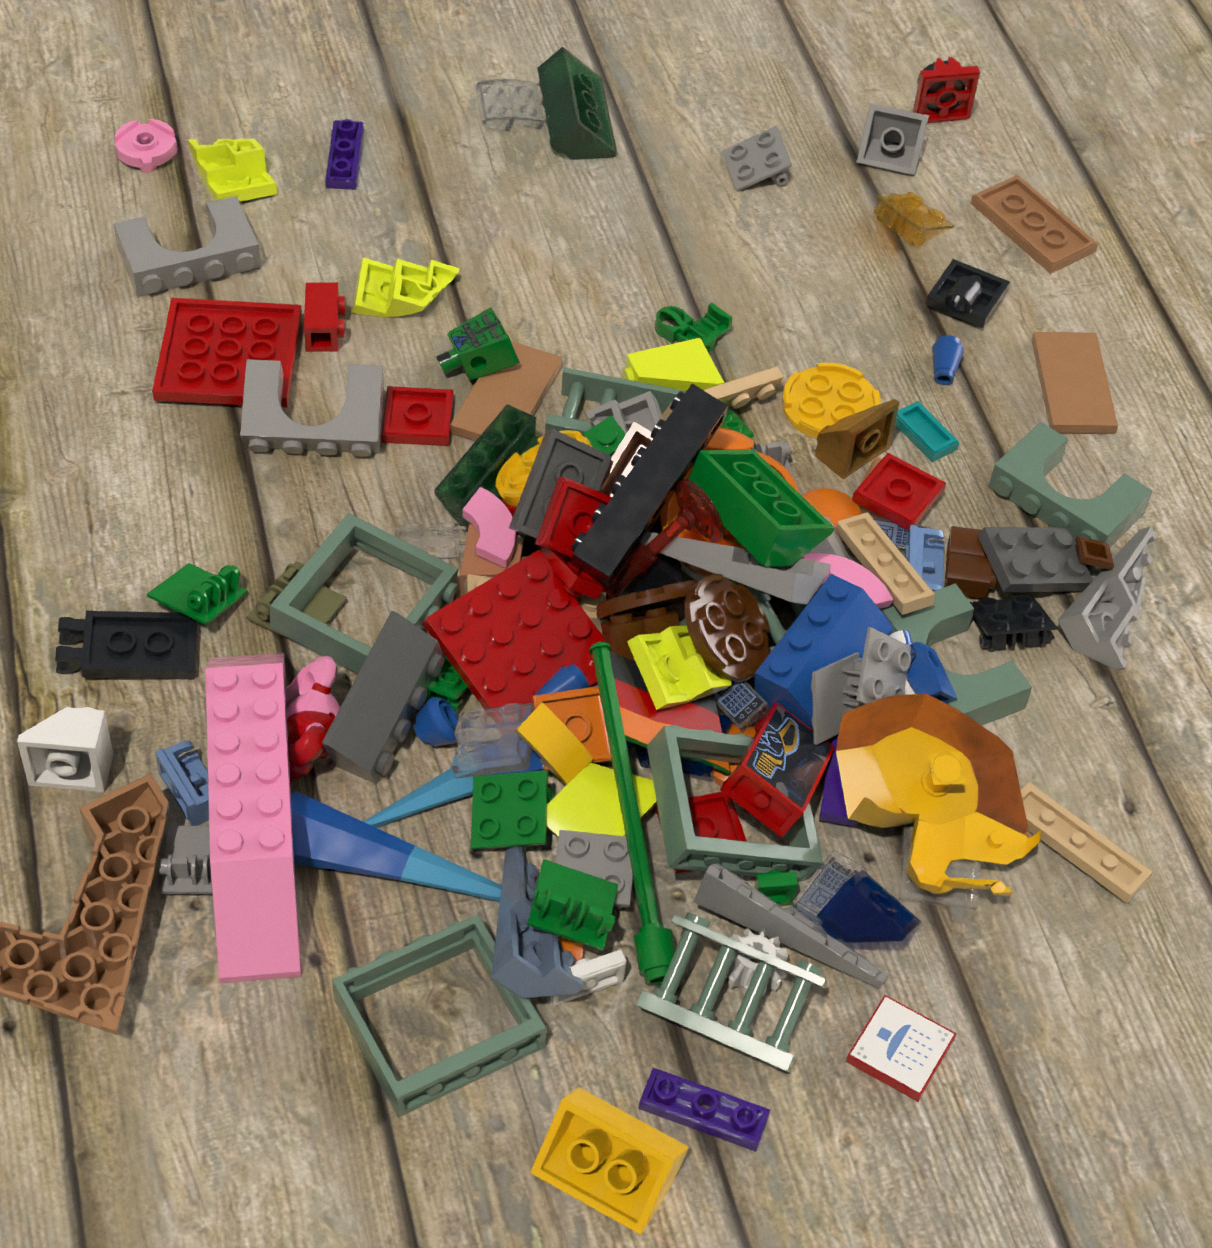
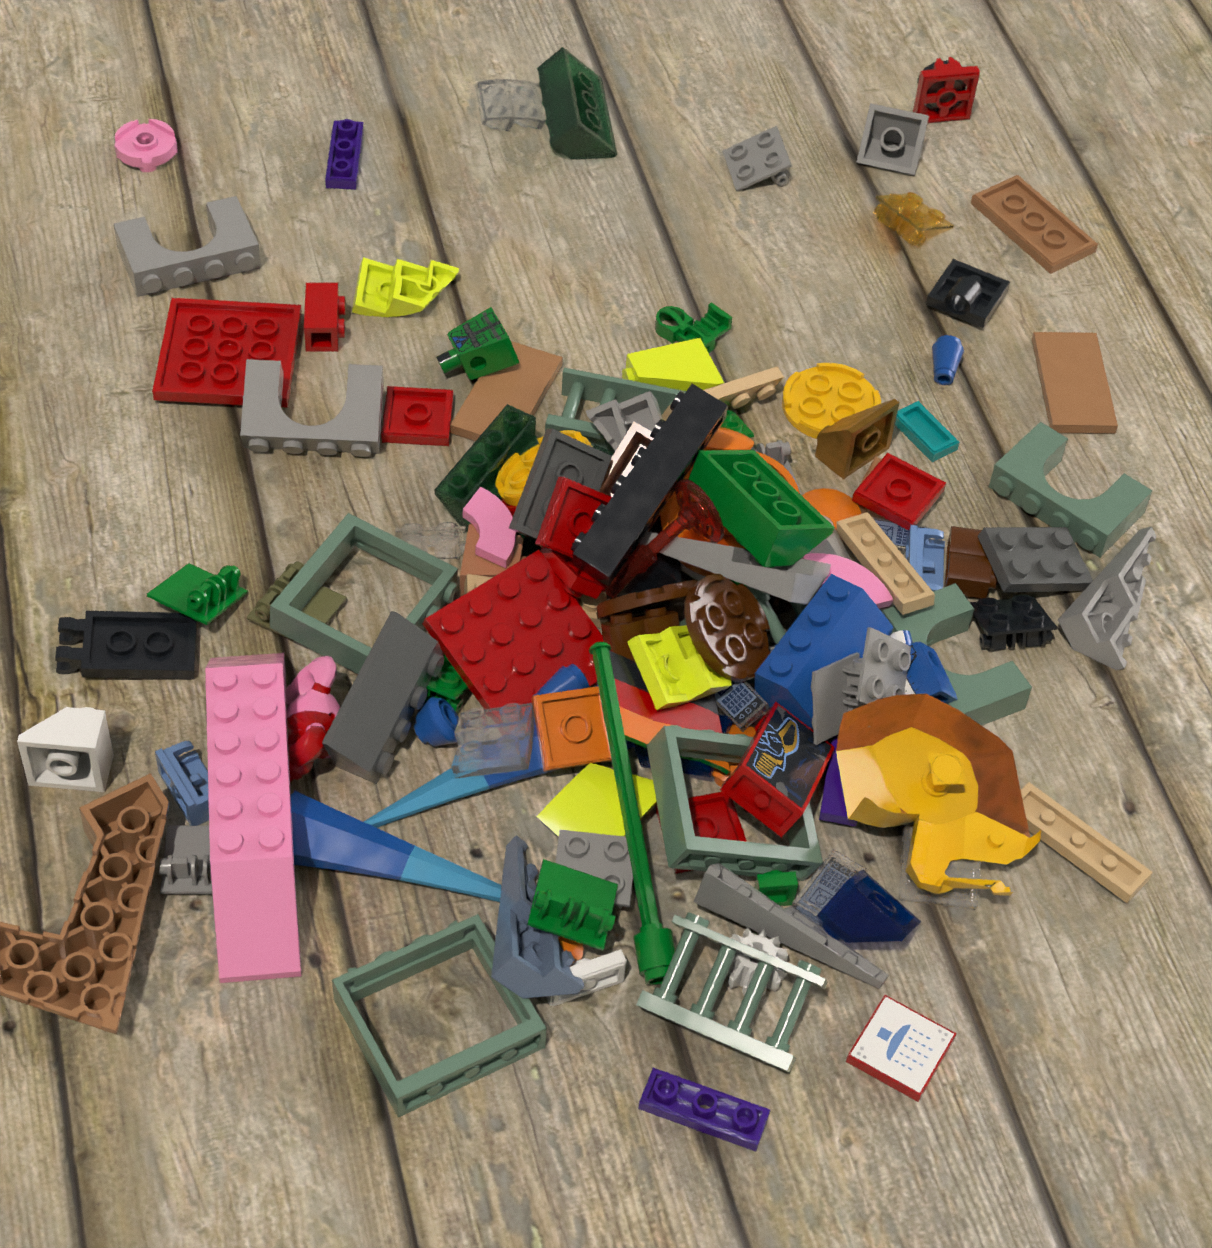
neon yellow slope [188,139,277,202] -> none
green hinge [470,770,554,850] -> none
yellow slope [514,702,594,785] -> none
yellow slope [530,1087,689,1235] -> none
green plate [583,416,626,456] -> none
reddish brown slope [1075,536,1114,570] -> none

